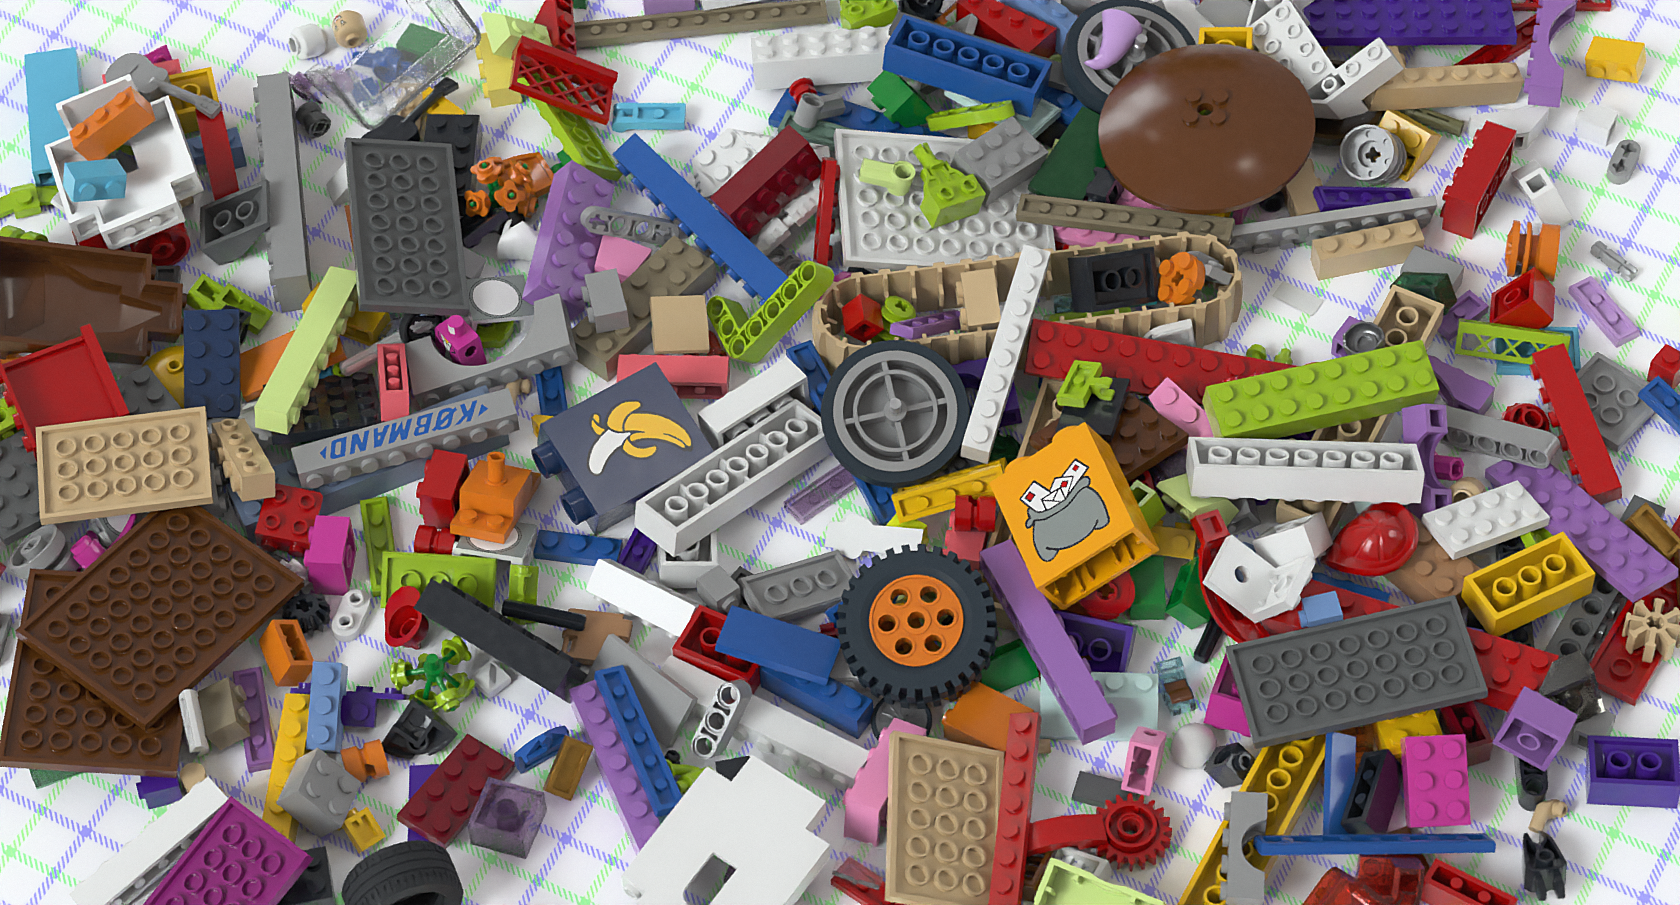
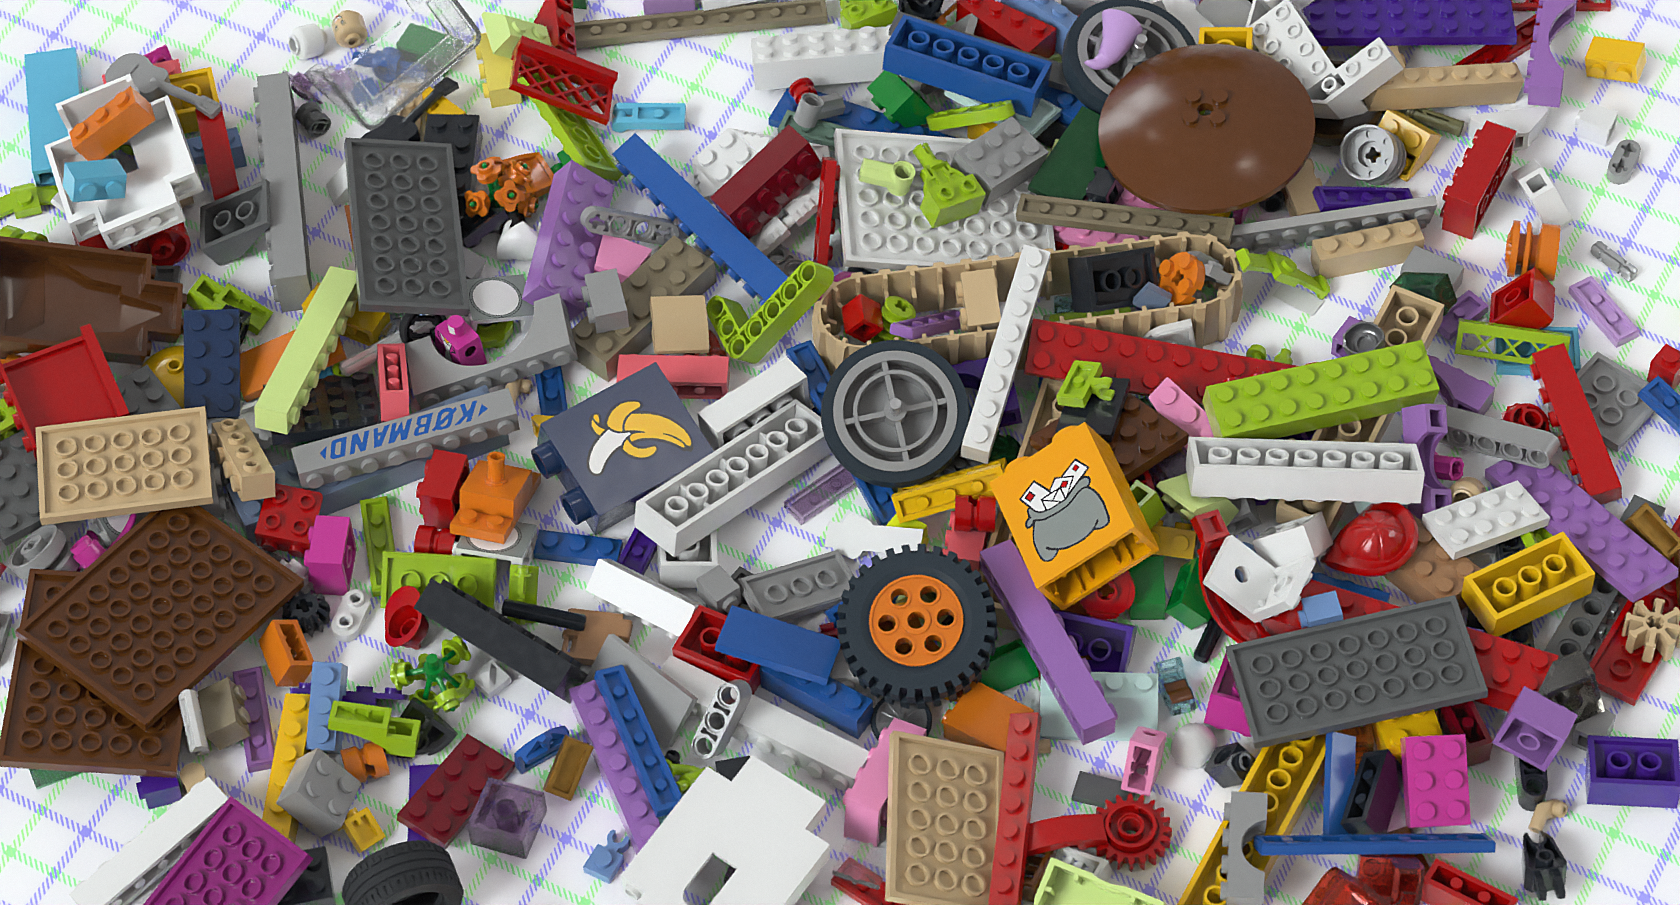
none -> lime slope [328,700,421,758]
none -> medium blue plate [583,830,630,884]
none -> sand blue tile [1133,282,1172,310]
none -> lime plate [1235,248,1330,299]

